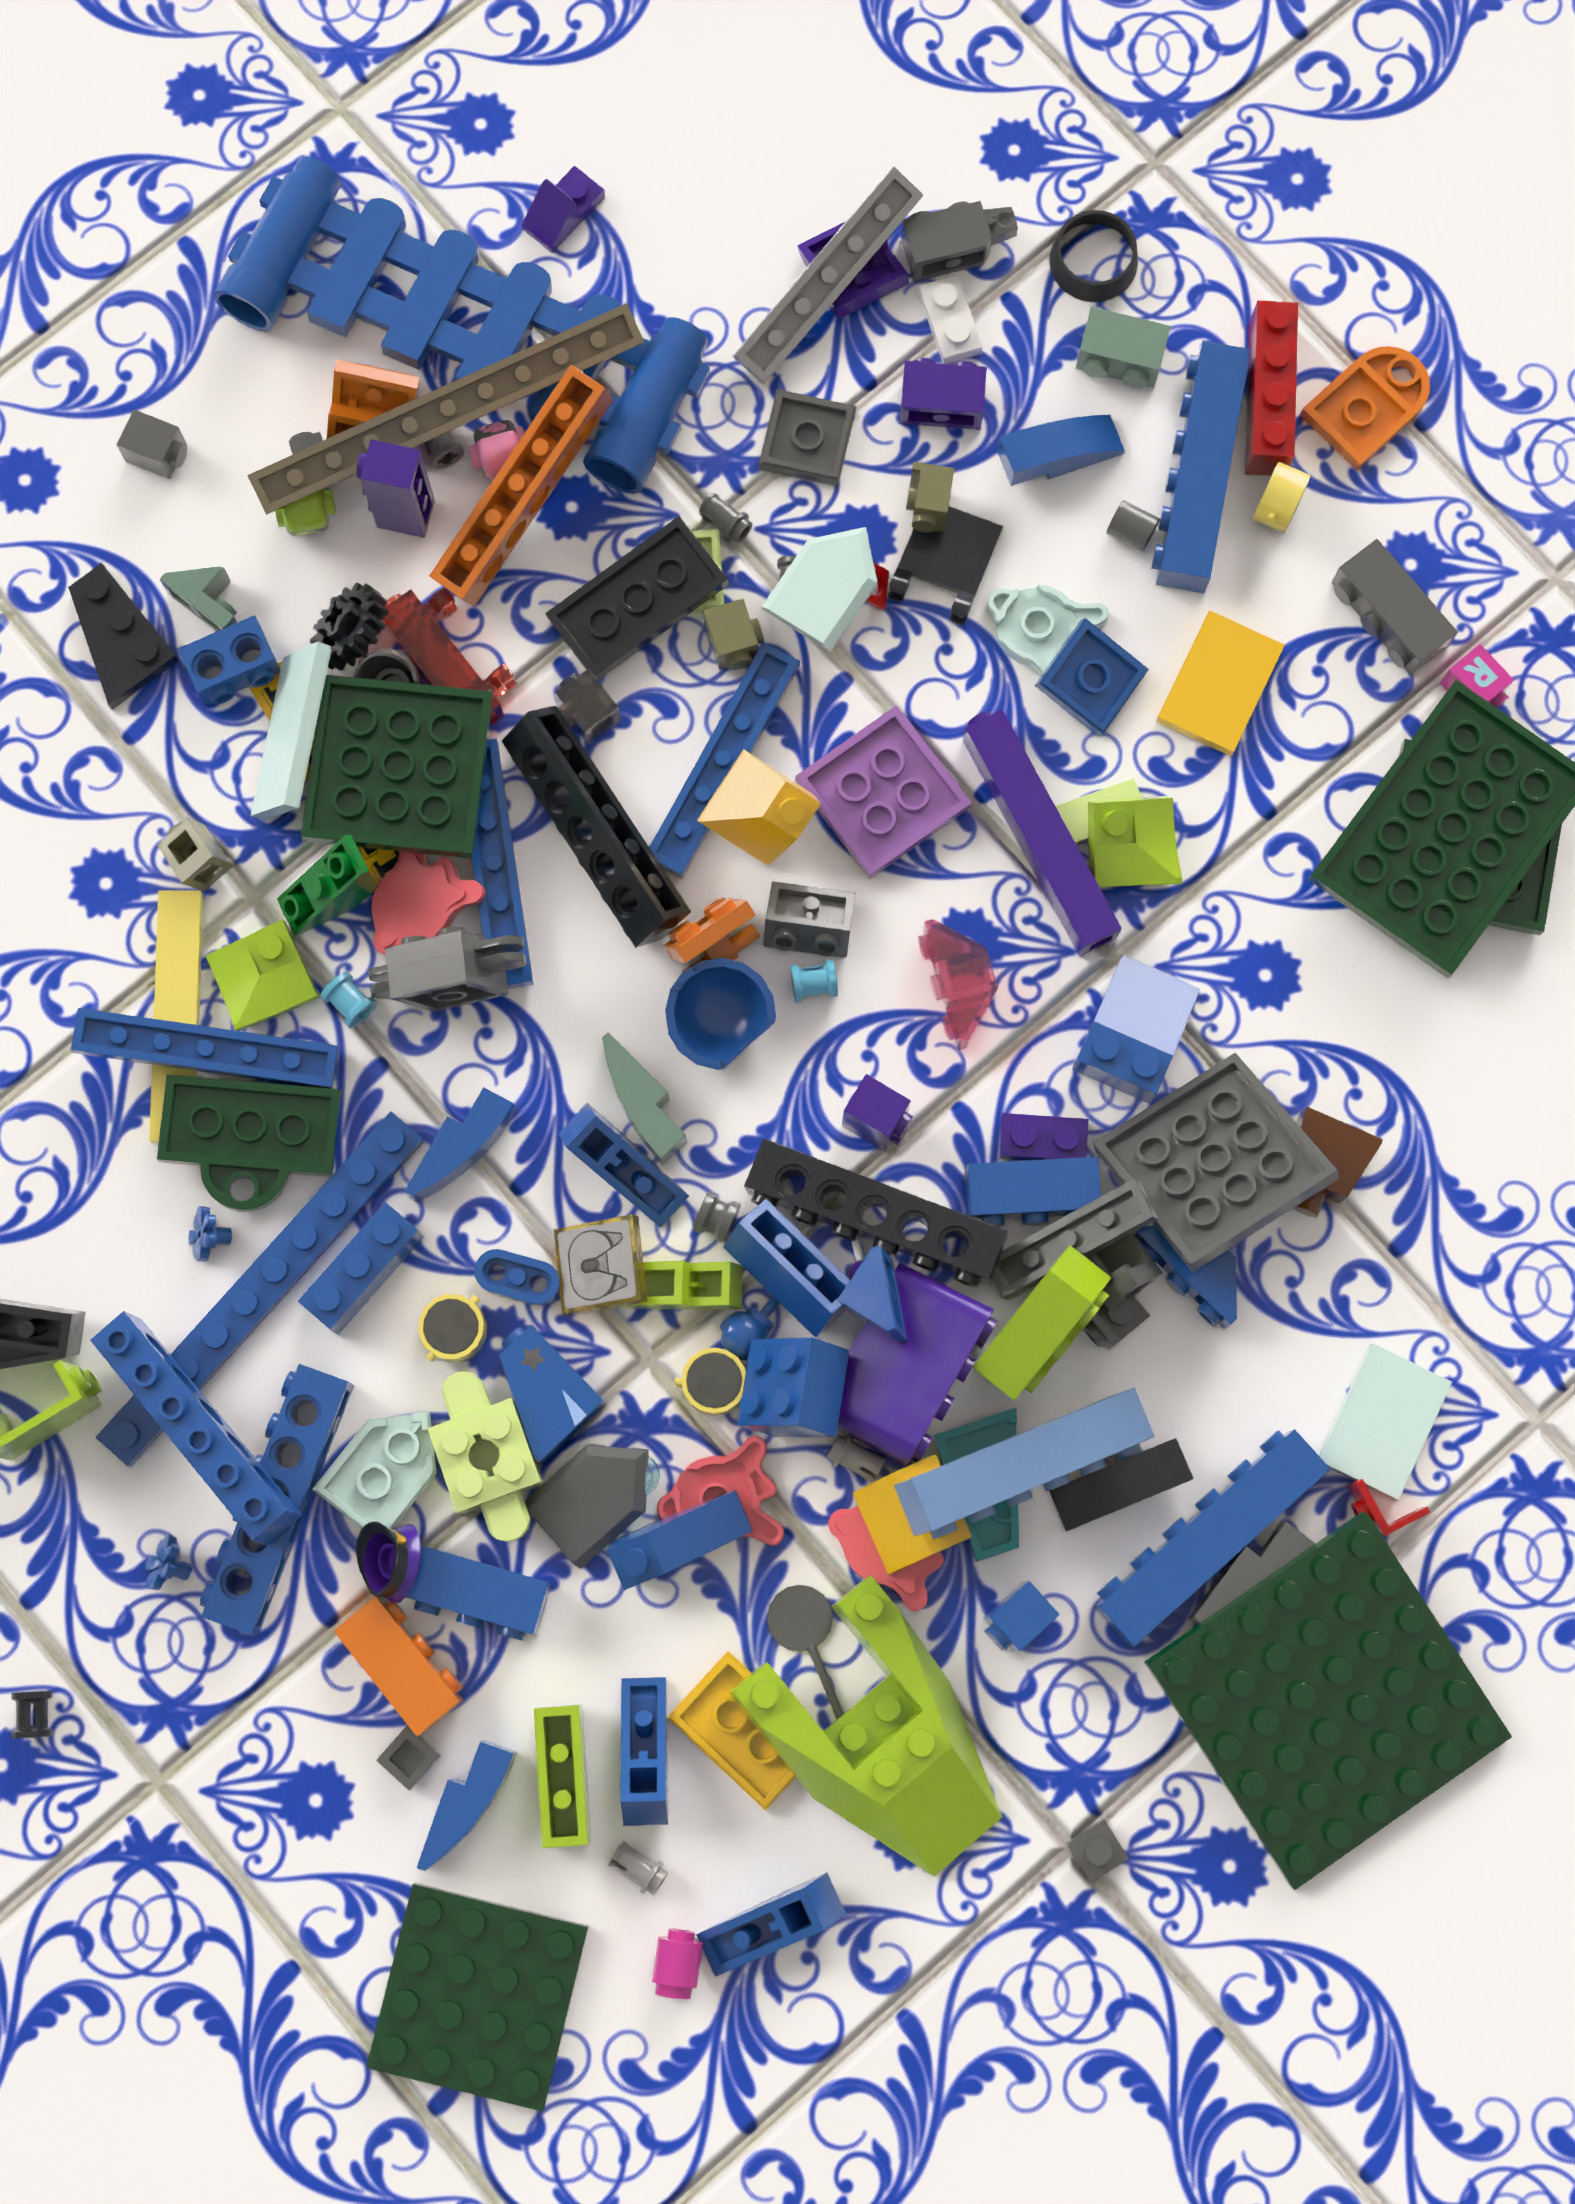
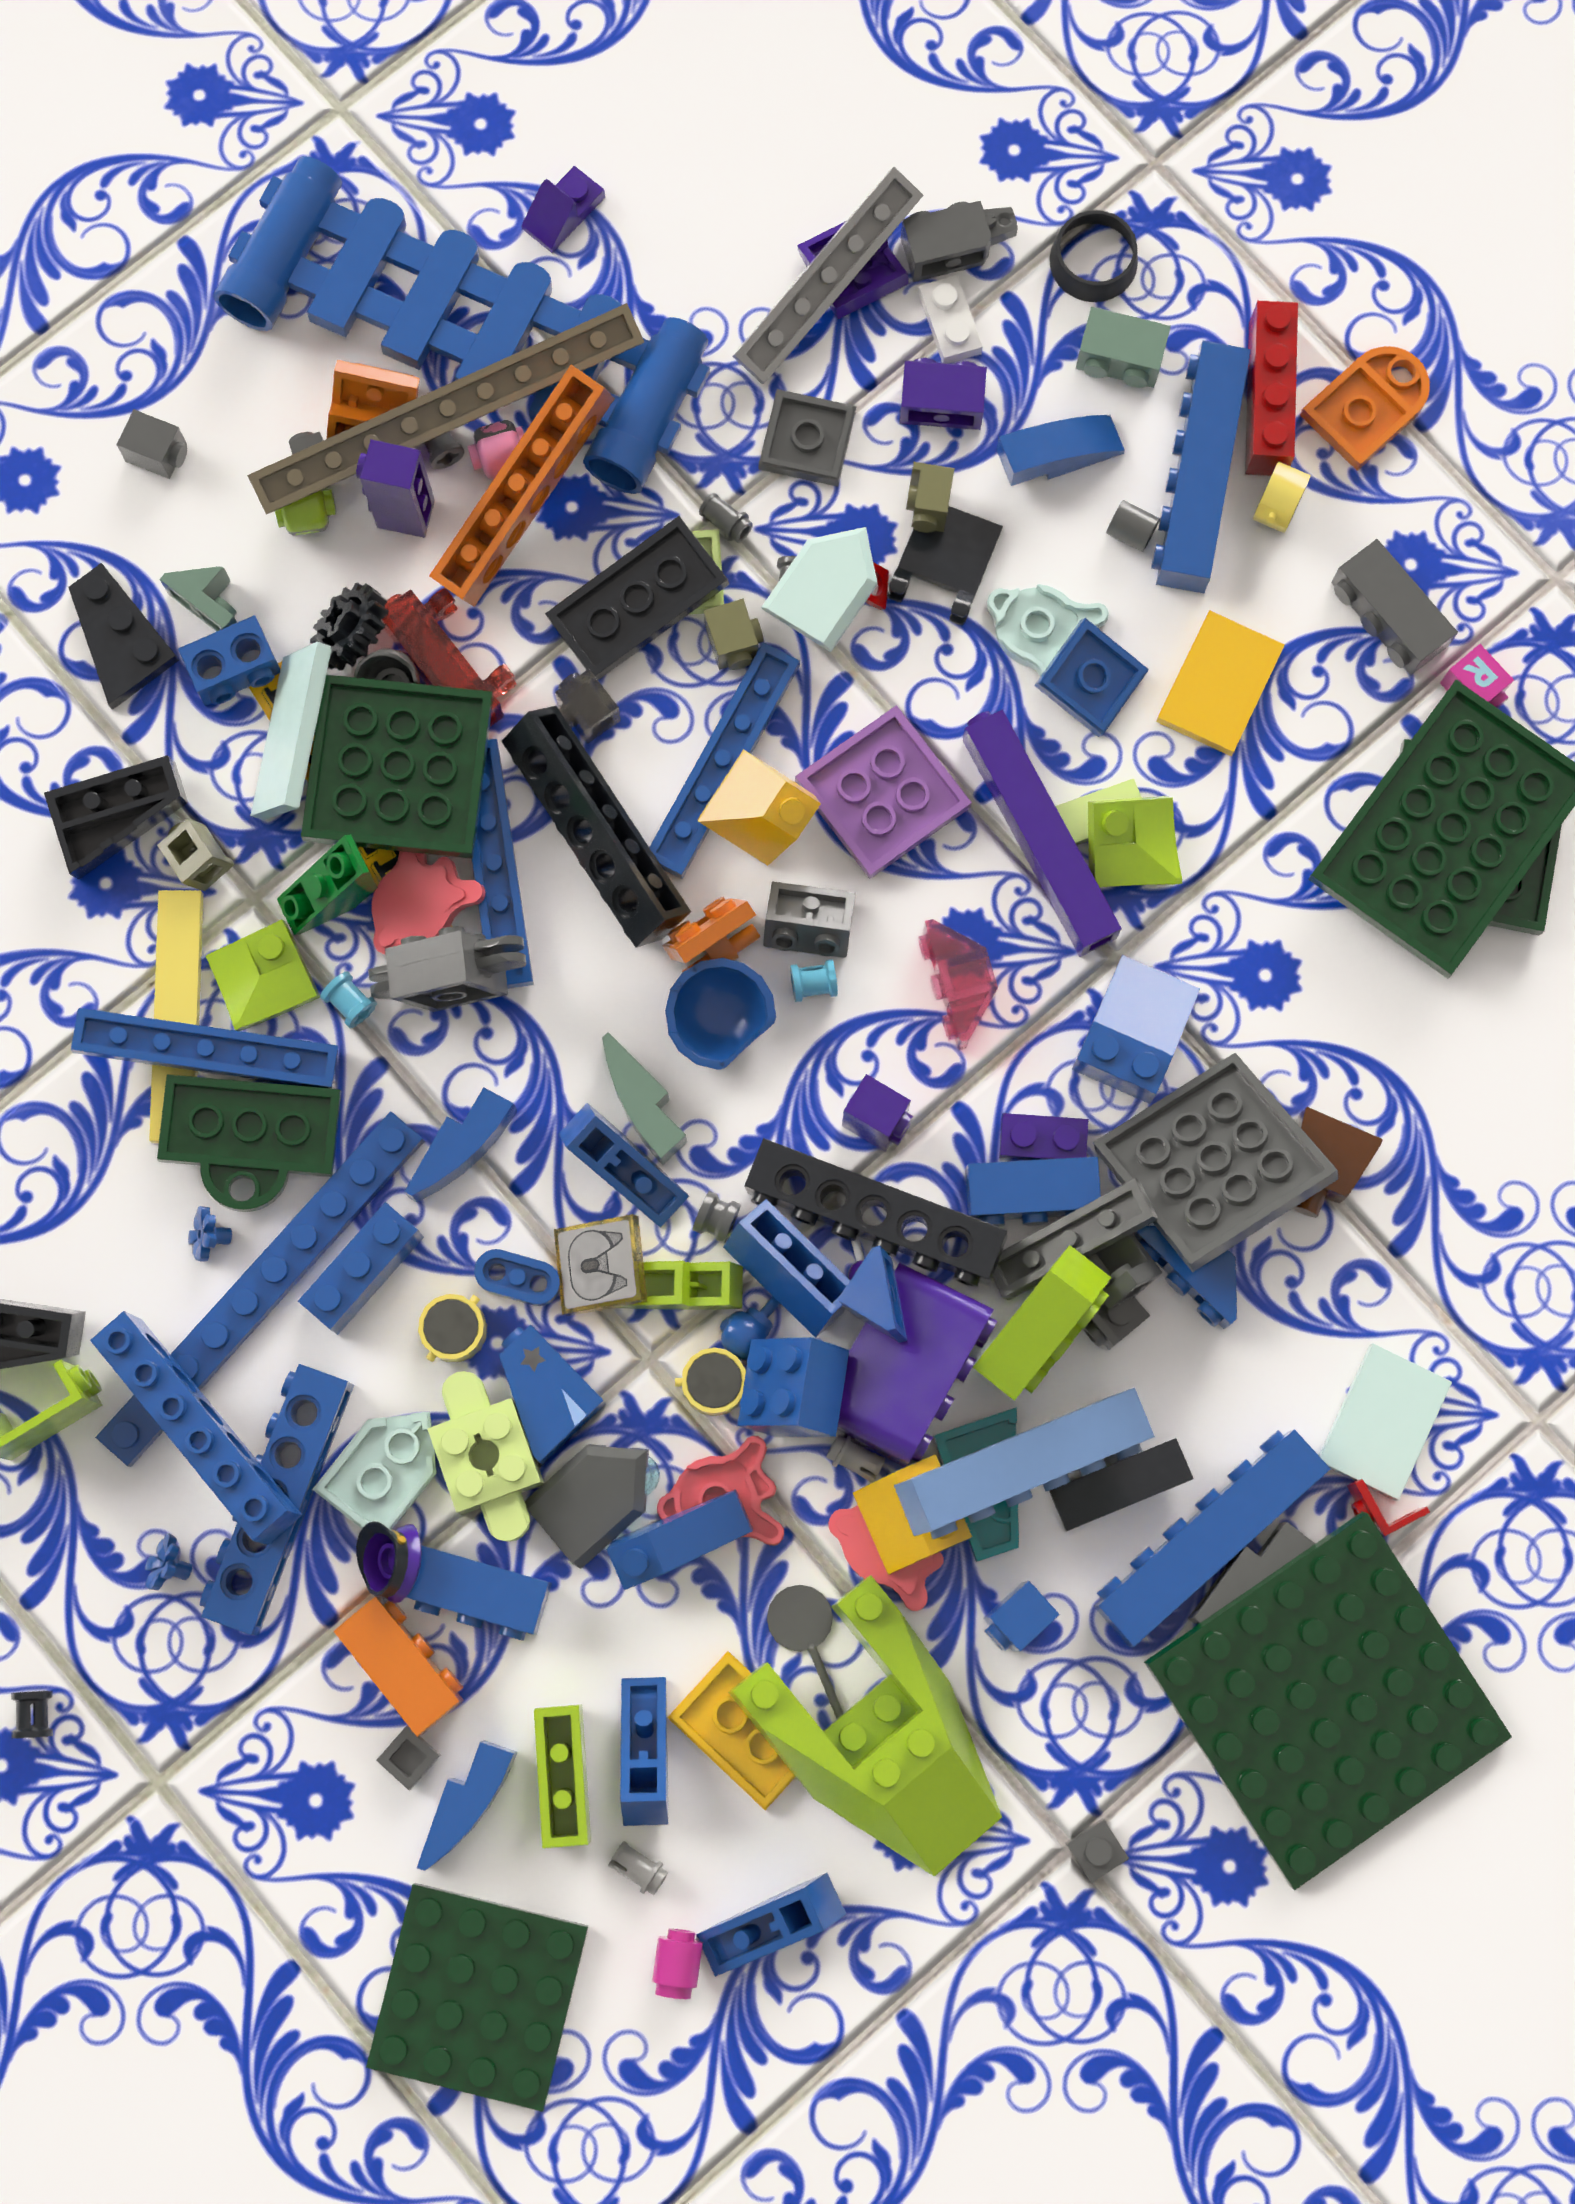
none -> black wedge [44,755,188,879]

